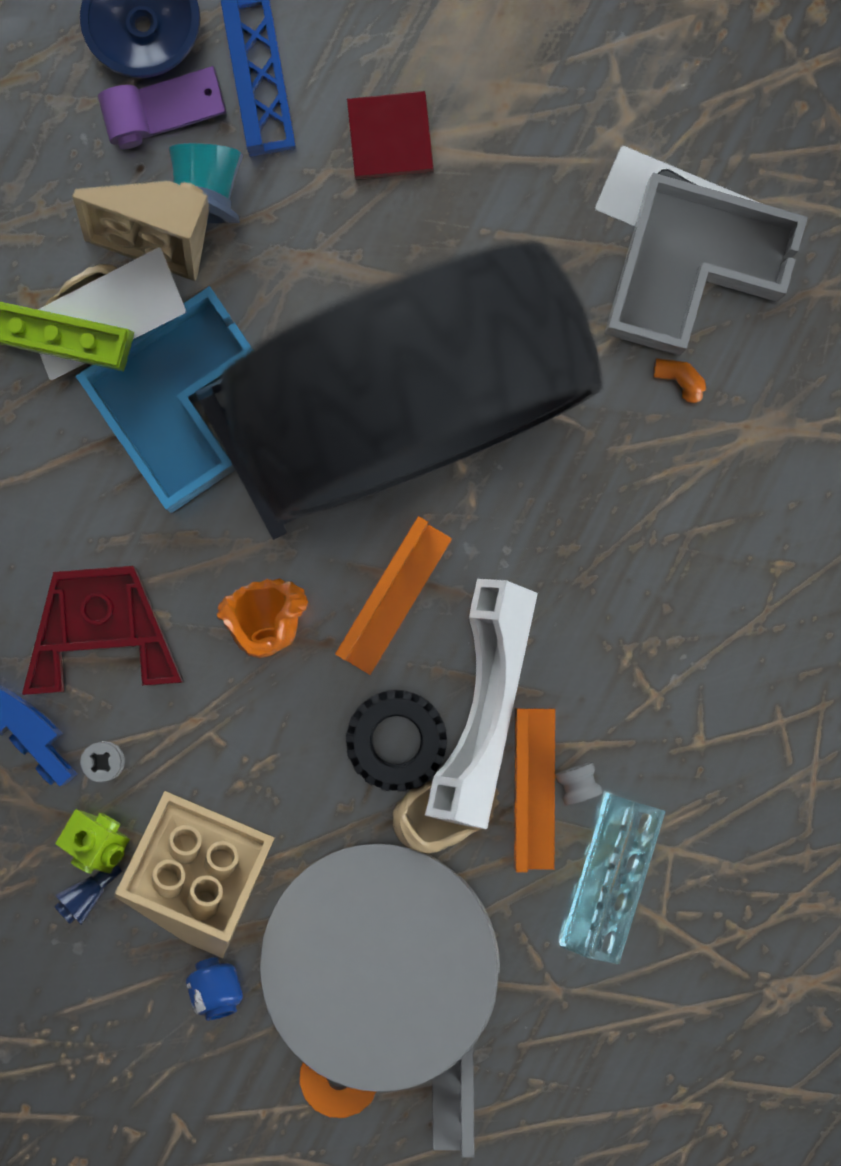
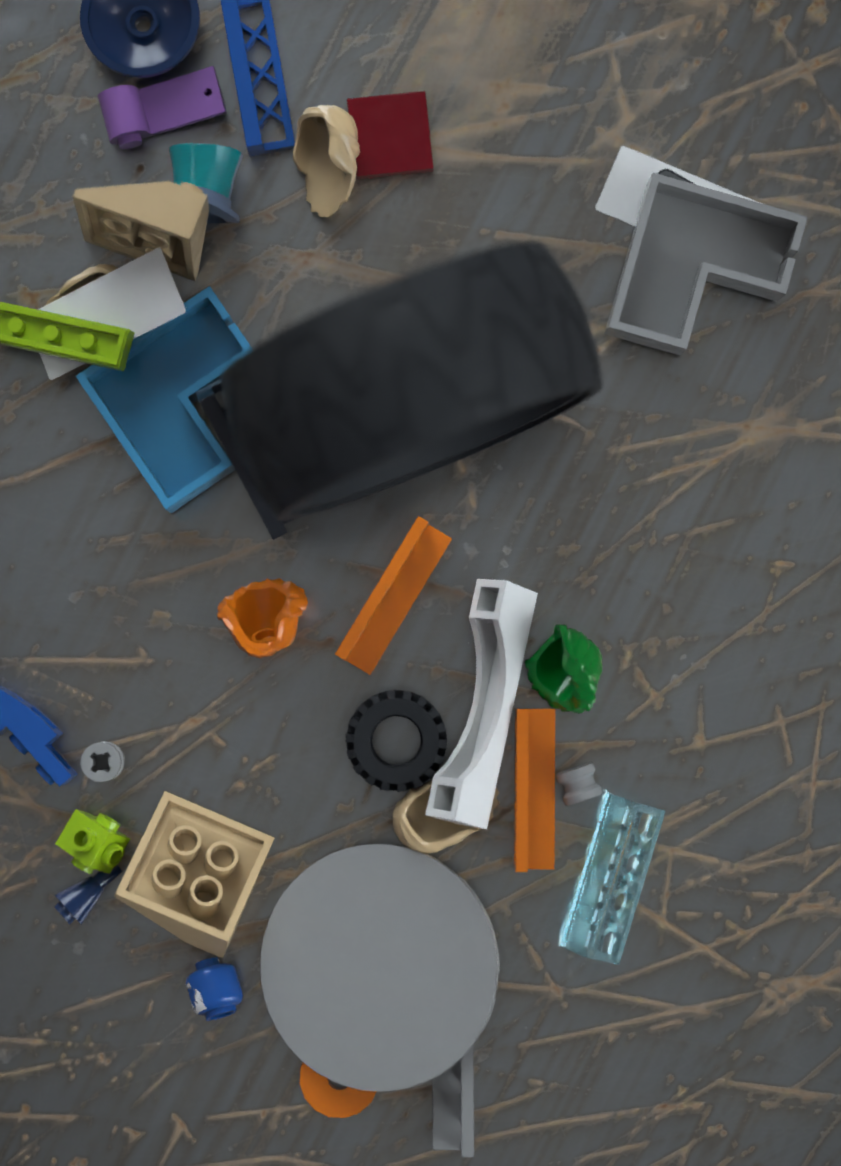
dark red wing [22,566,183,695] -> none
orange arm [653,358,706,403] -> none
none -> tan hair [293,105,360,218]
none -> green hair [524,624,603,714]

